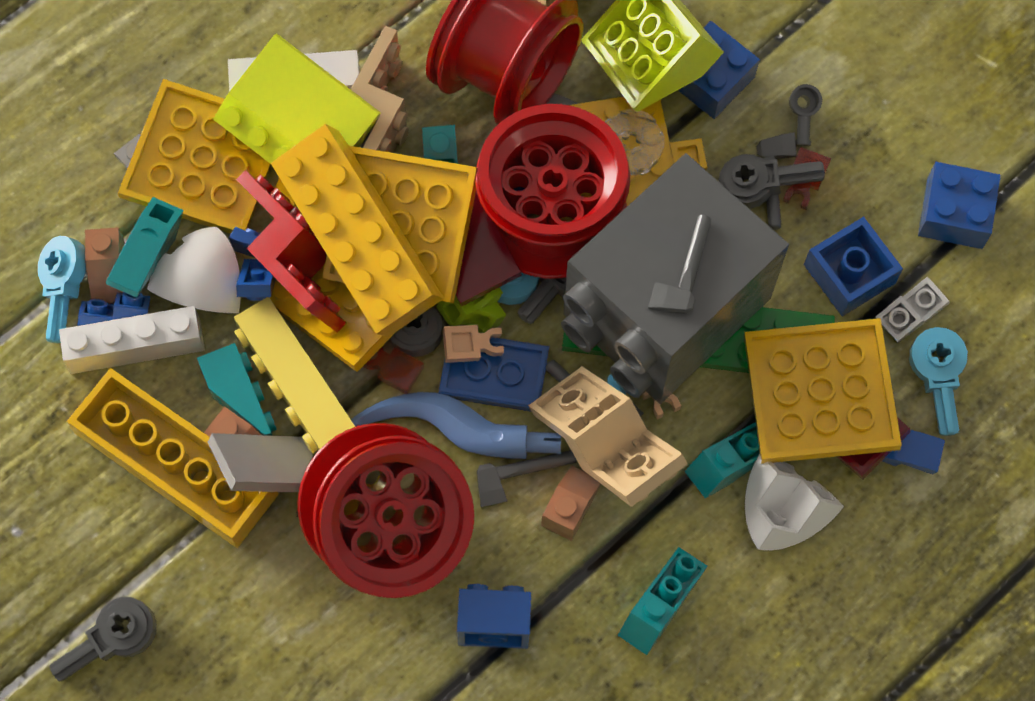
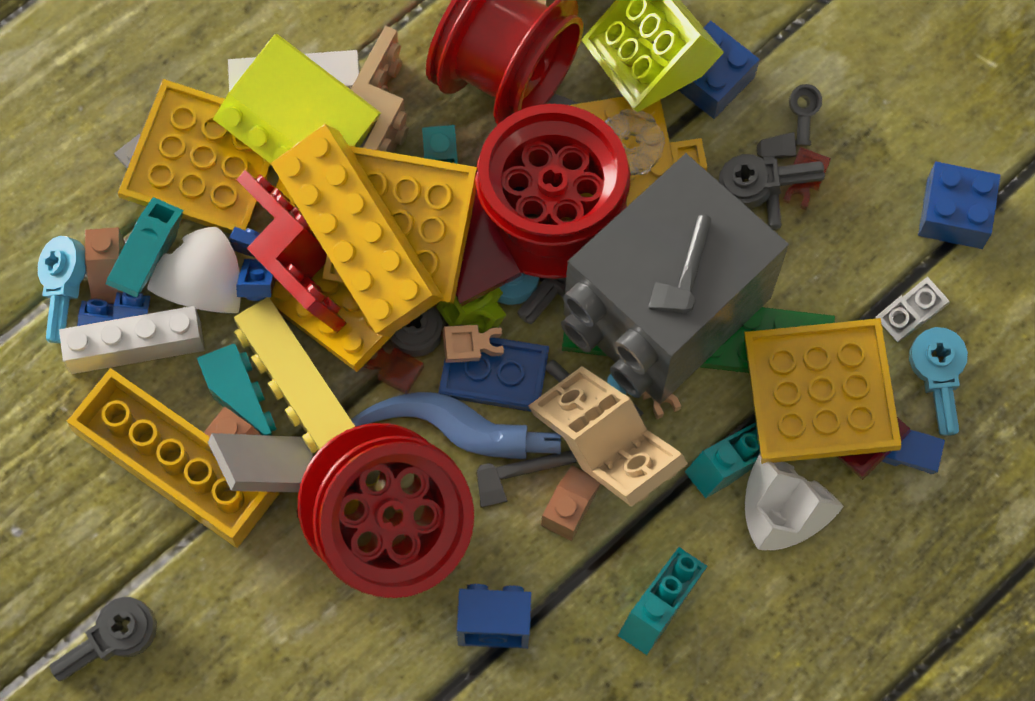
blue brick [804,217,903,317] -> none

